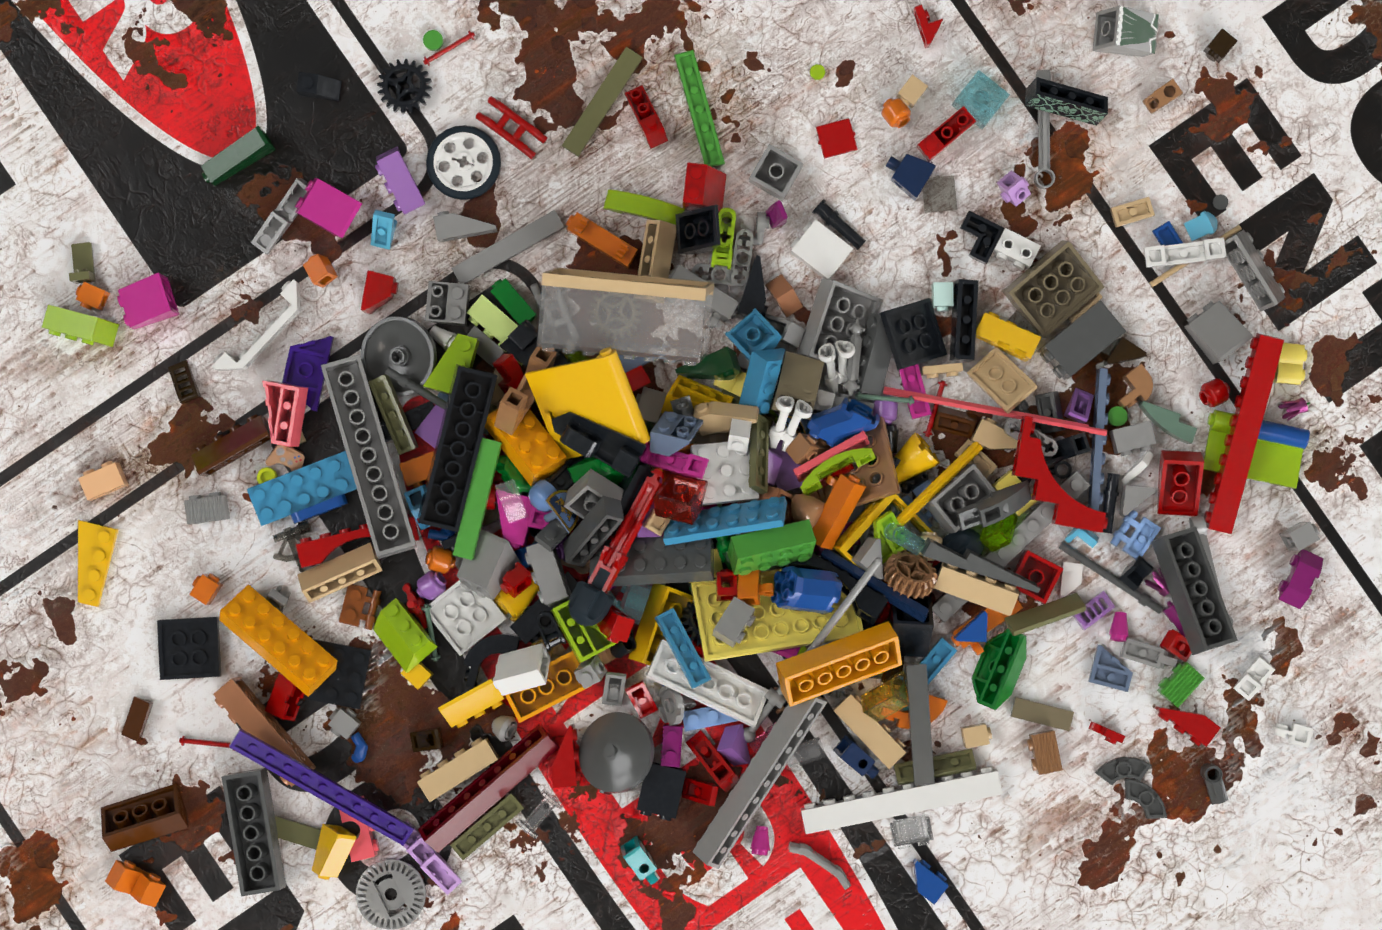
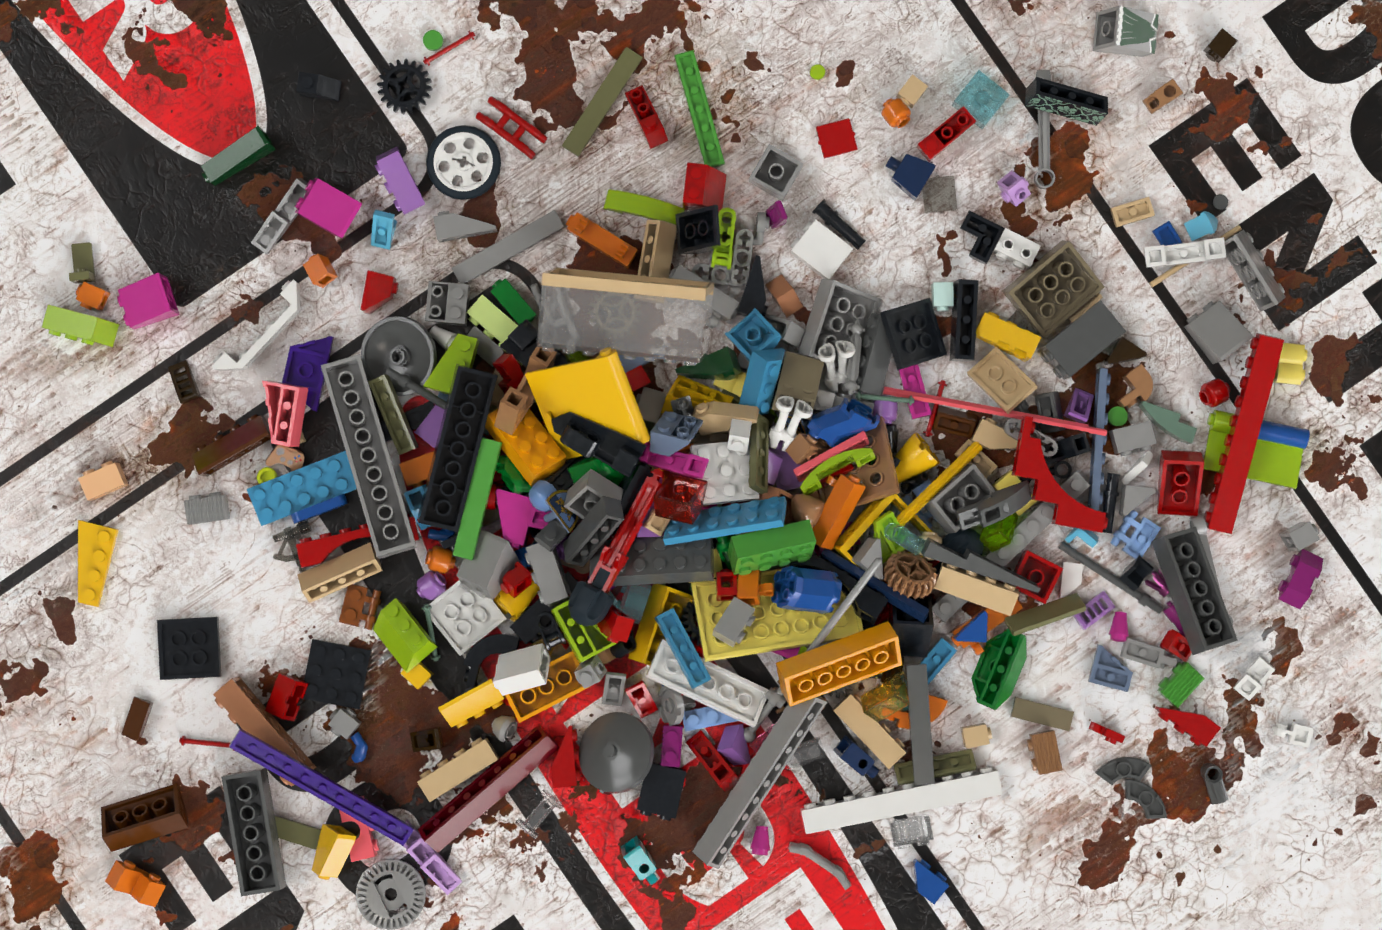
orange brick [189,573,223,605] -> none
light orange brick [219,584,338,697] -> none
light grey tile [266,586,291,612] -> none
red piece [402,583,428,629] -> none
olive plate [450,793,525,860] -> none
clear slope [495,479,528,523] -> none
red slope [682,778,719,807] -> none
red slope [913,5,943,49] -> none
tan plate [921,363,963,379] -> none
flat silver piece [1278,397,1310,421] -> none

